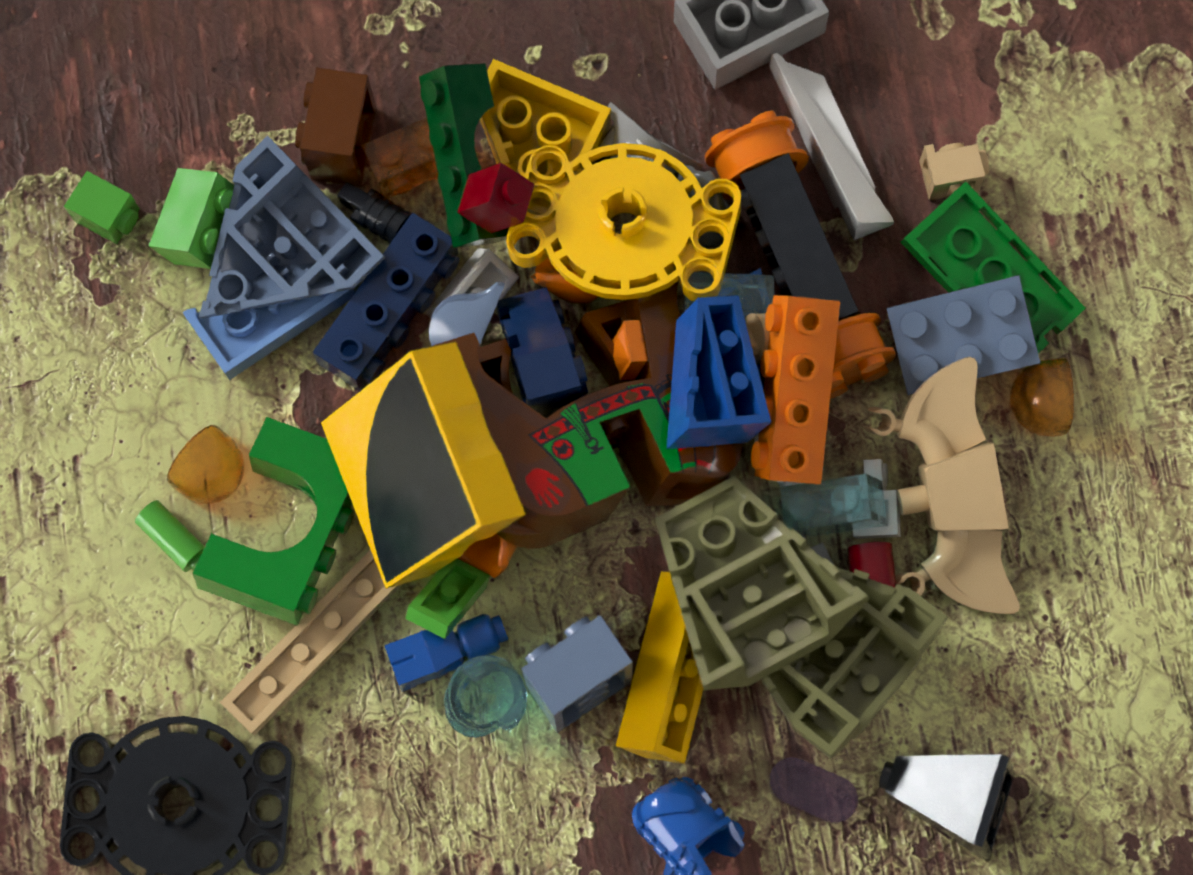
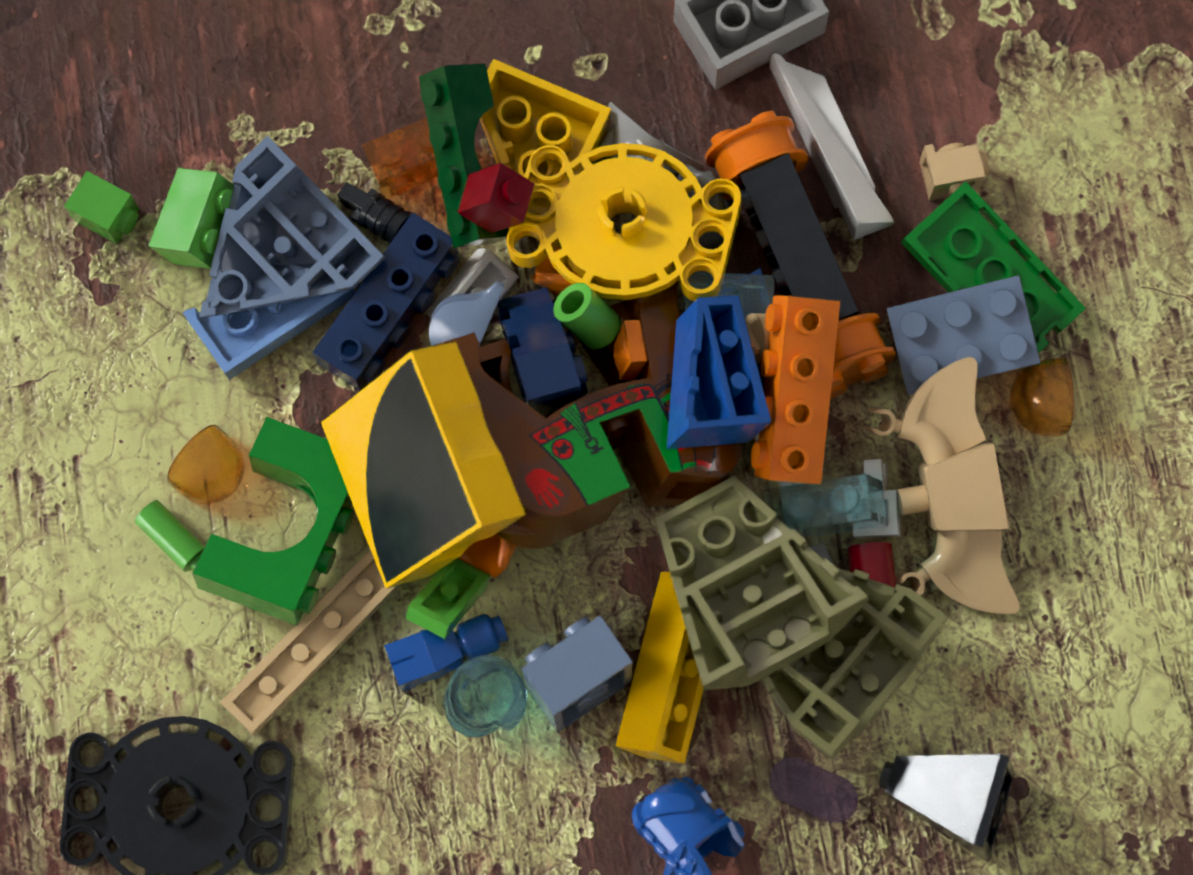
reddish brown brick [295,67,377,187] -> none
none -> bright green brick [554,283,621,349]

